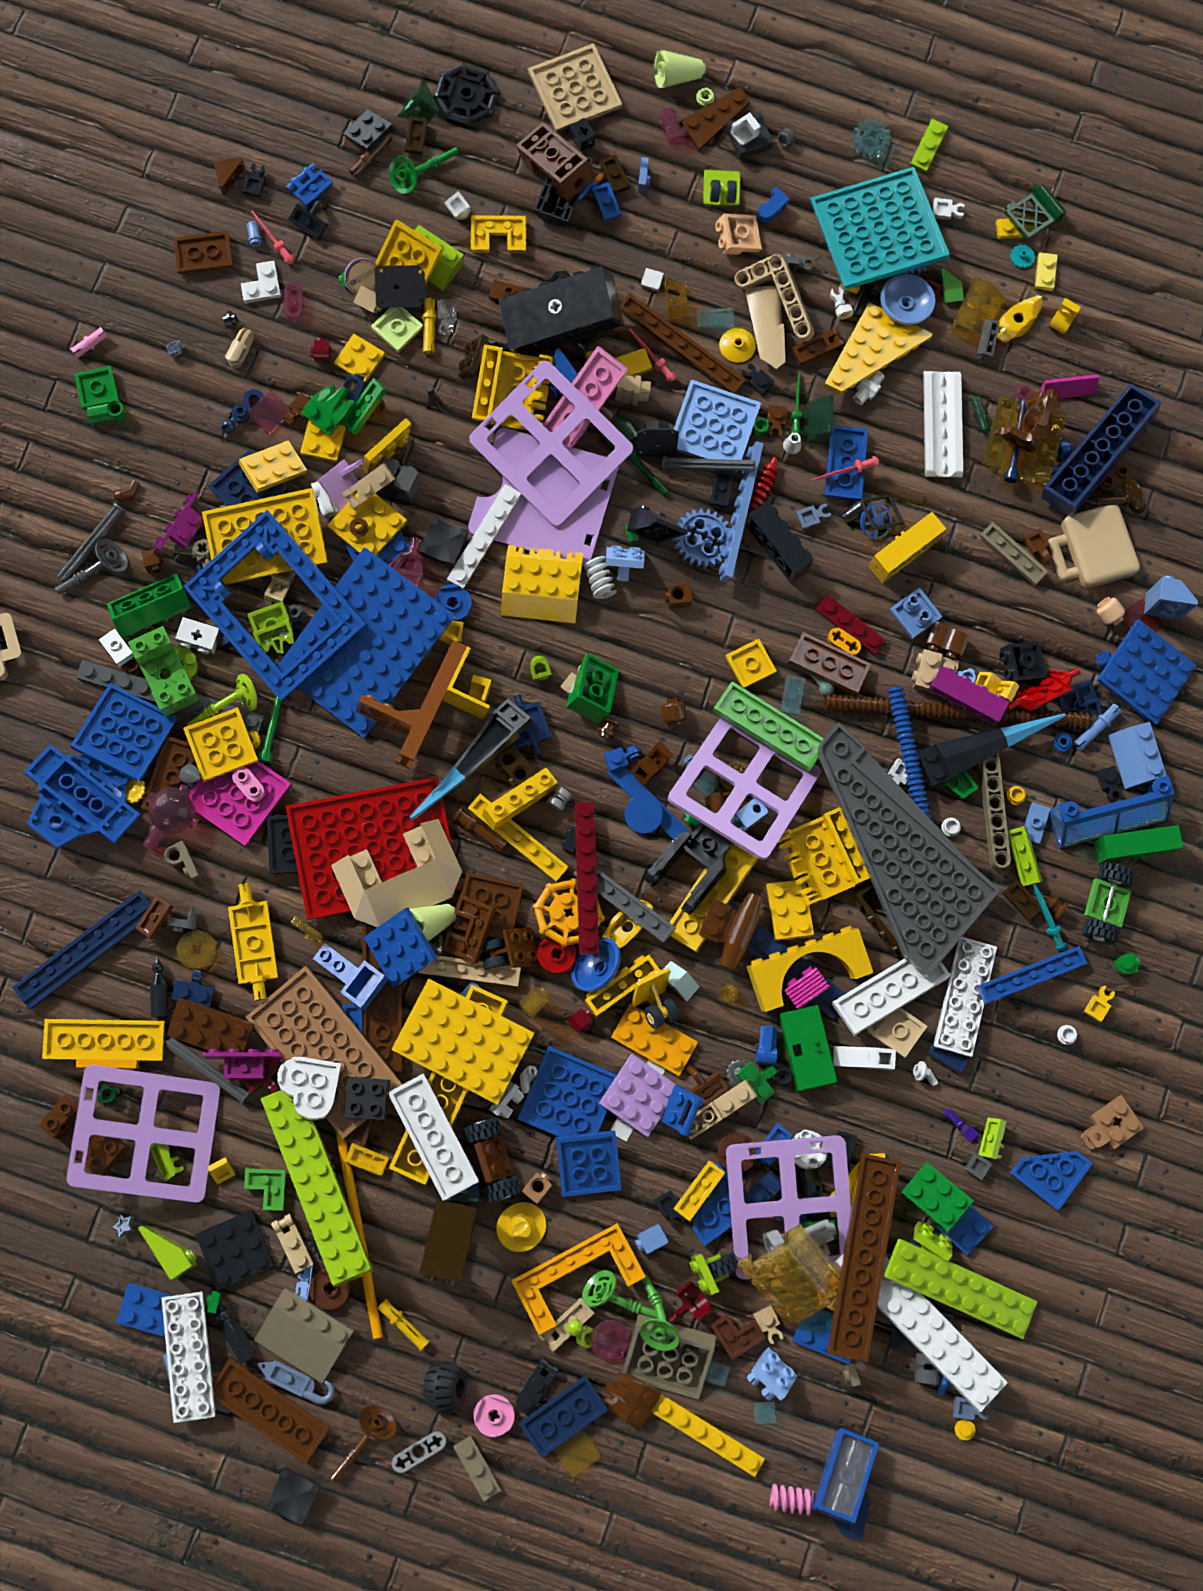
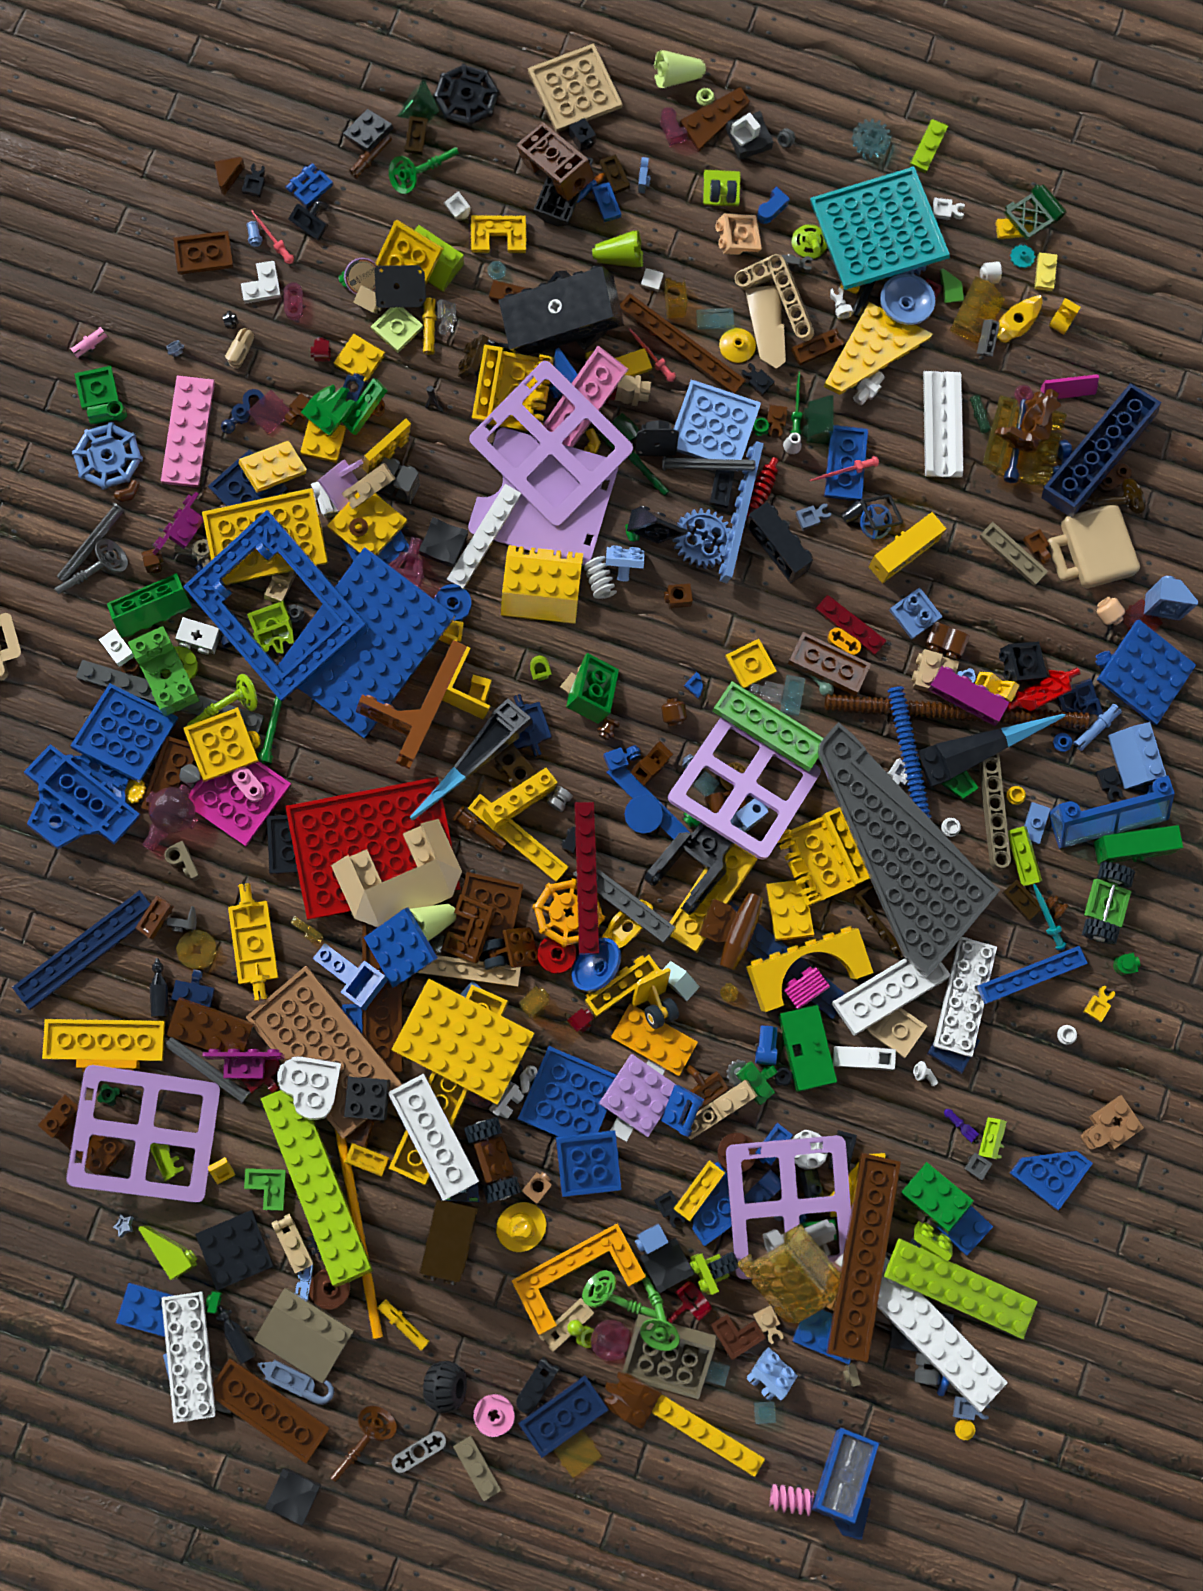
none -> medium blue plate [72,422,143,490]
none -> bright pink plate [161,376,215,488]
none -> clear light blue plate [487,261,506,280]
none -> yellow arm [584,428,601,454]
none -> lime cone [592,230,643,268]
none -> black brick [640,1238,694,1293]
none -> blue tile [684,672,703,699]
none -> clear plate [749,681,784,705]
none -> lime dish [792,225,827,259]
none -> white plate [980,262,1002,285]

